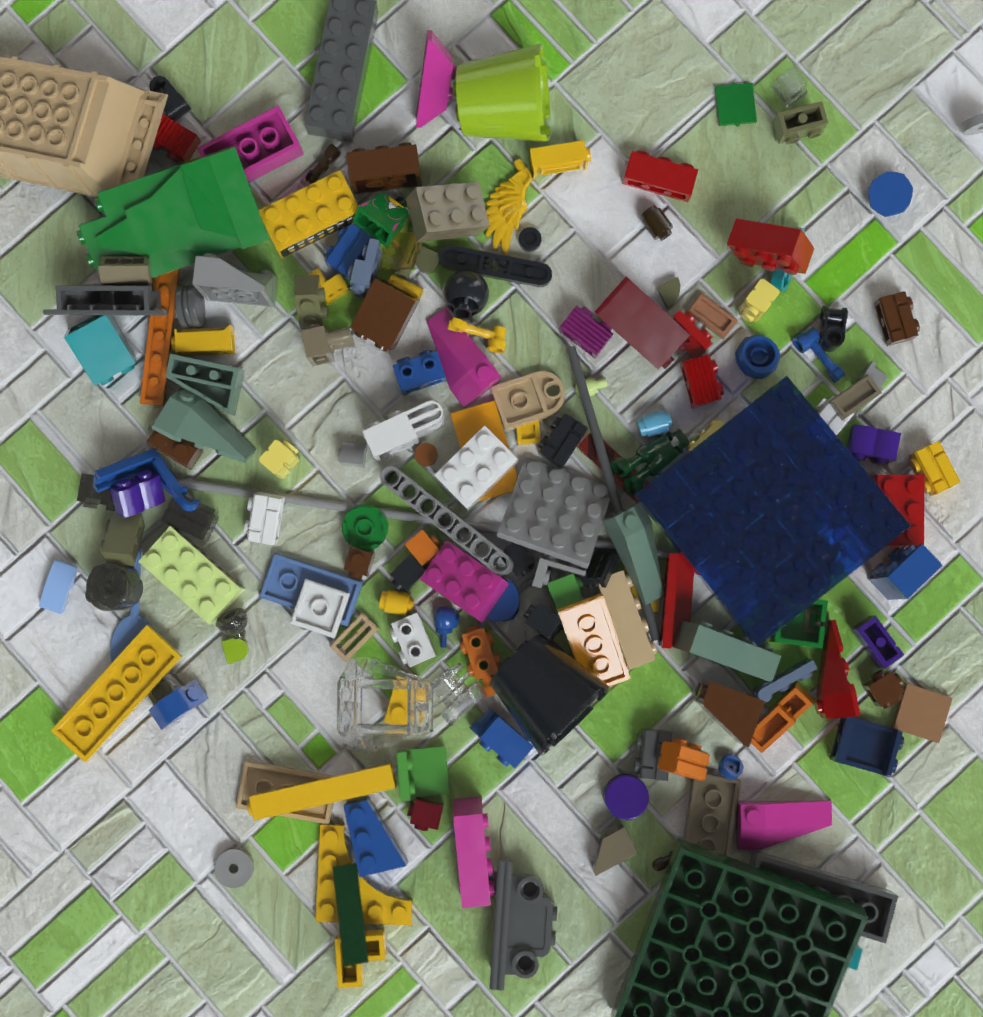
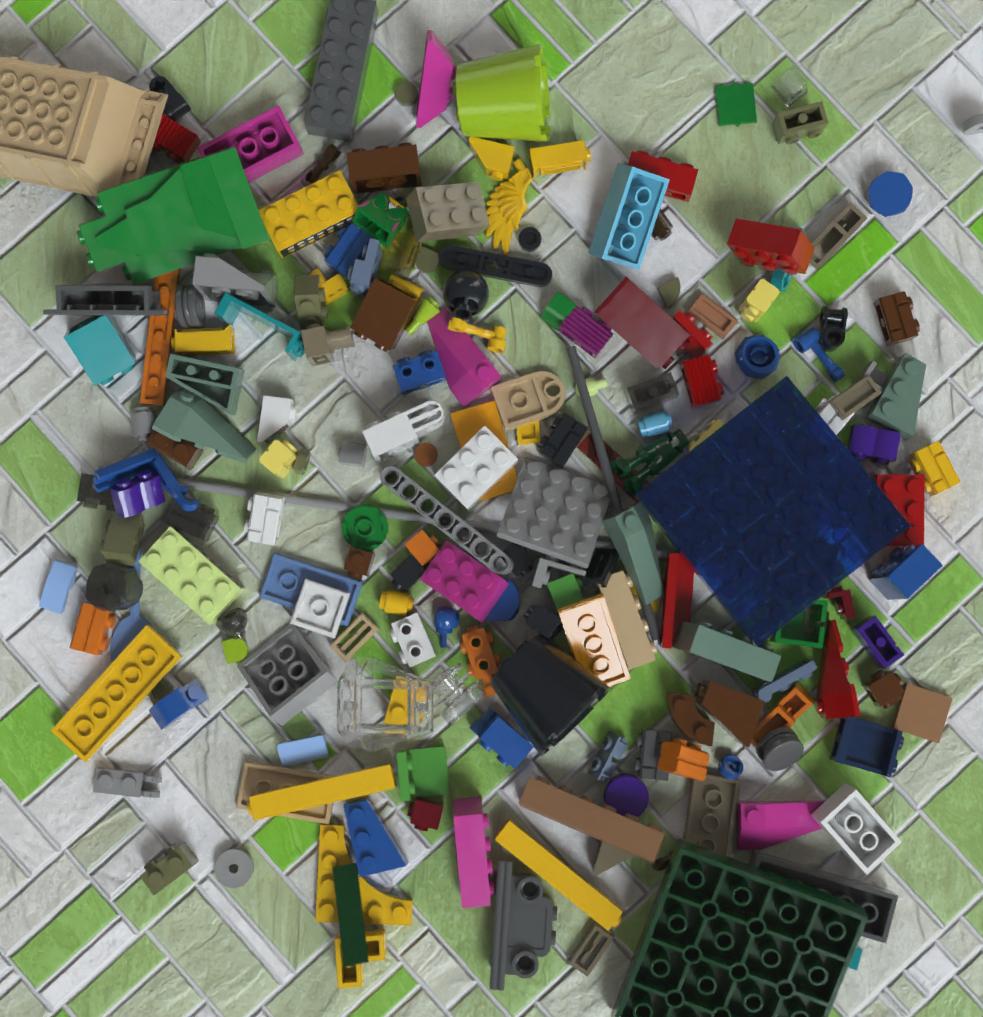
dark tan brick [98,256,152,285] -> none
none -> orange brick [69,602,116,655]
none -> light grey hinge [93,767,162,798]
none -> light grey brick [131,407,155,442]
none -> olive brick [140,843,199,895]
none -> teal panel [214,293,305,362]
none -> light grey slope [237,624,338,726]
none -> white slope [257,395,297,445]
none -> light blue slope [276,734,329,767]
none -> olive tile [293,449,311,475]
none -> olive tile [395,81,418,107]
none -> lime cone [405,296,441,336]
none -> yellow slope [469,137,515,181]
none -> yellow brick [494,818,623,931]
none -> medium nougat brick [519,776,665,864]
none -> green brick [540,291,576,331]
none -> dark tan tile [568,921,615,977]
none -> medium azure slope [588,163,670,270]
none -> sand blue hinge [588,730,628,783]
none -> clear smoke brick [624,372,679,414]
none -> reddish brown brick [666,691,715,747]
none -> dark grey head [756,727,804,771]
none -> dark tan slope [810,202,868,270]
none -> white brick [811,783,901,875]
none -> dark red bracket [822,586,856,619]
none -> sand green wedge [865,353,926,440]

